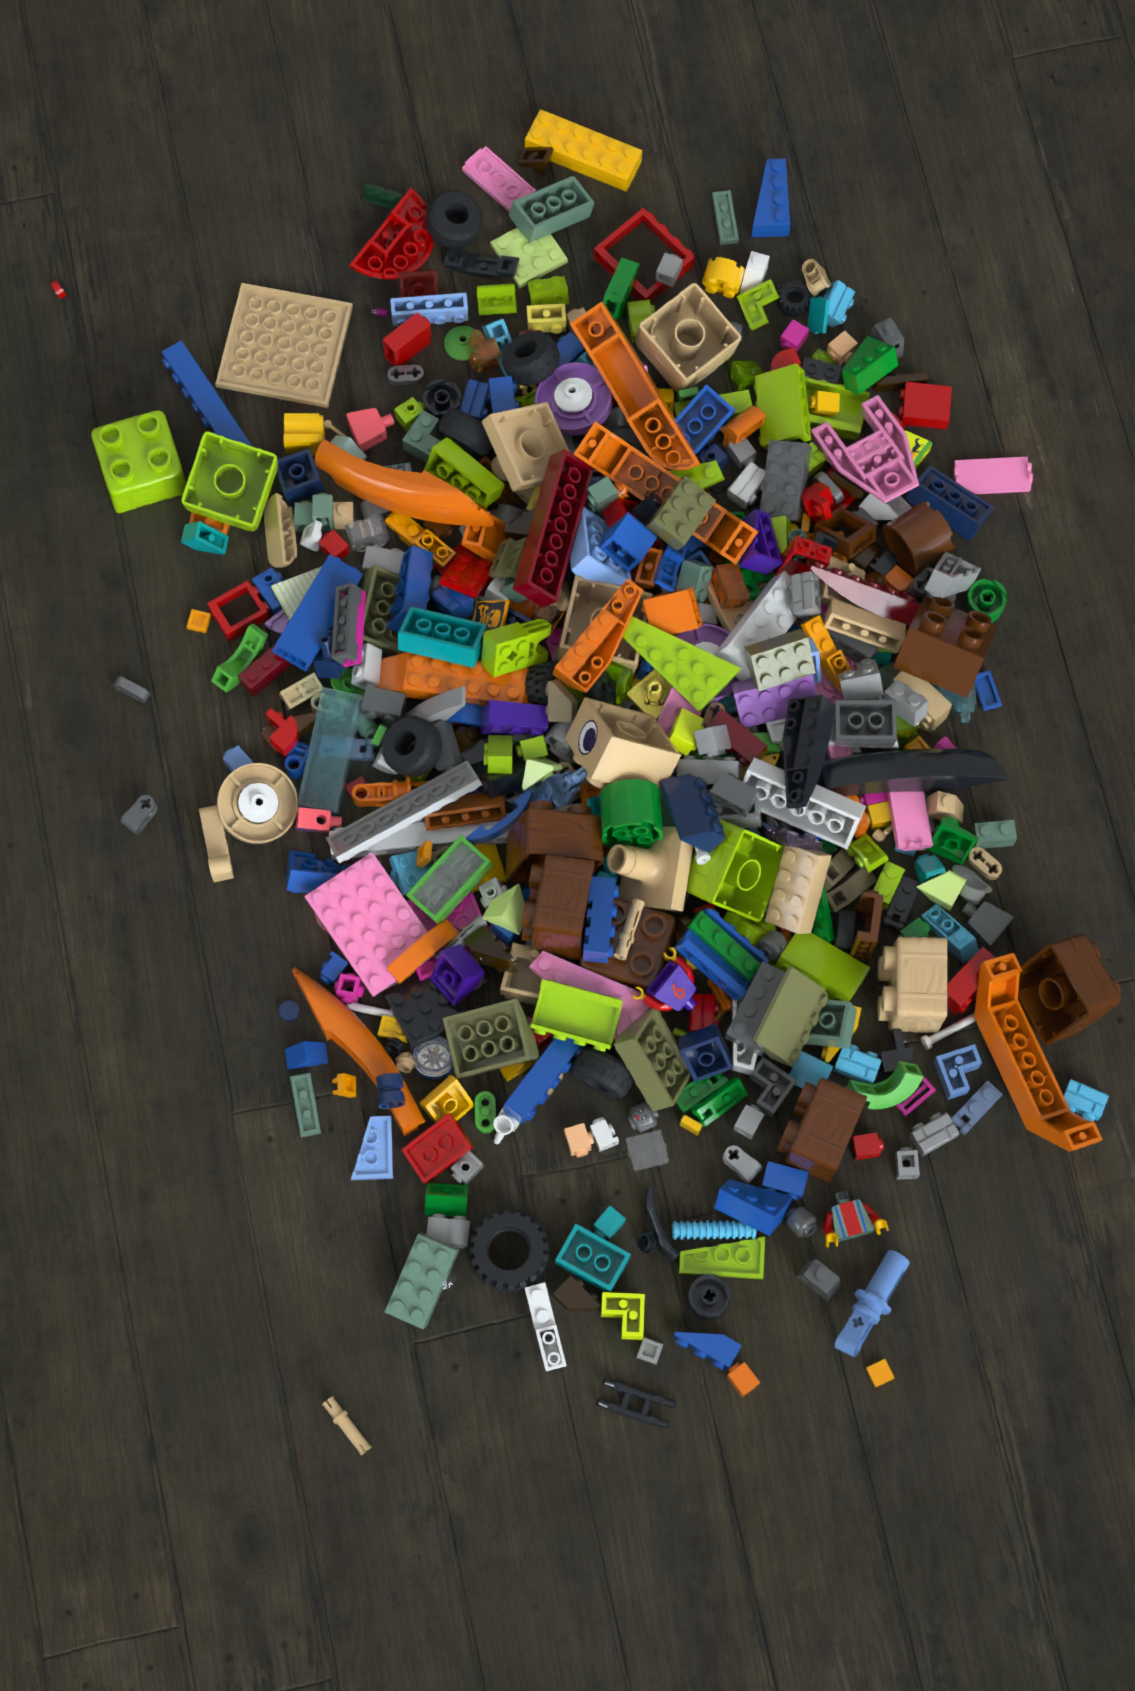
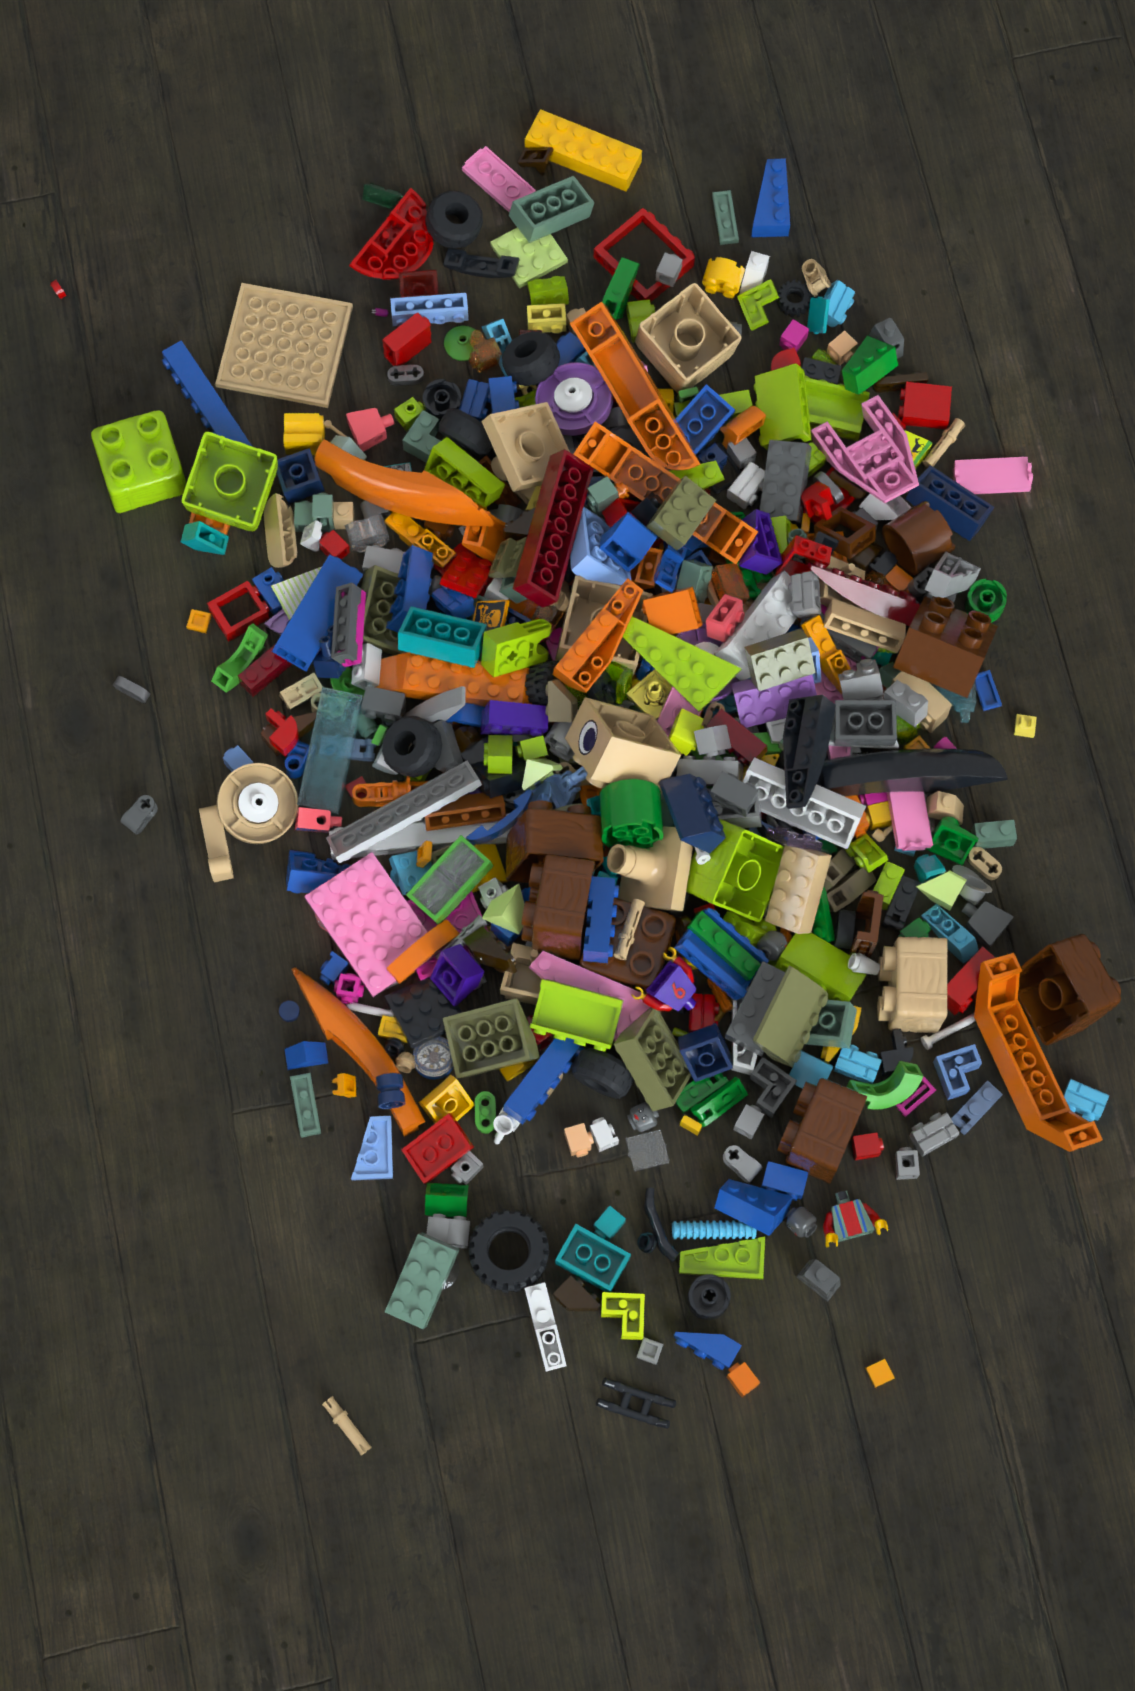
lime bracket [477,284,517,315] -> none
clear neon green slope [730,361,763,391] -> none
yellow brick [809,391,840,416] -> none
medium blue piece [835,1250,910,1357] -> none
none -> coral brick [706,594,745,643]
none -> white cone [848,953,880,975]
none -> tan pin [922,418,965,468]
none -> light yellow tile [1014,714,1037,738]

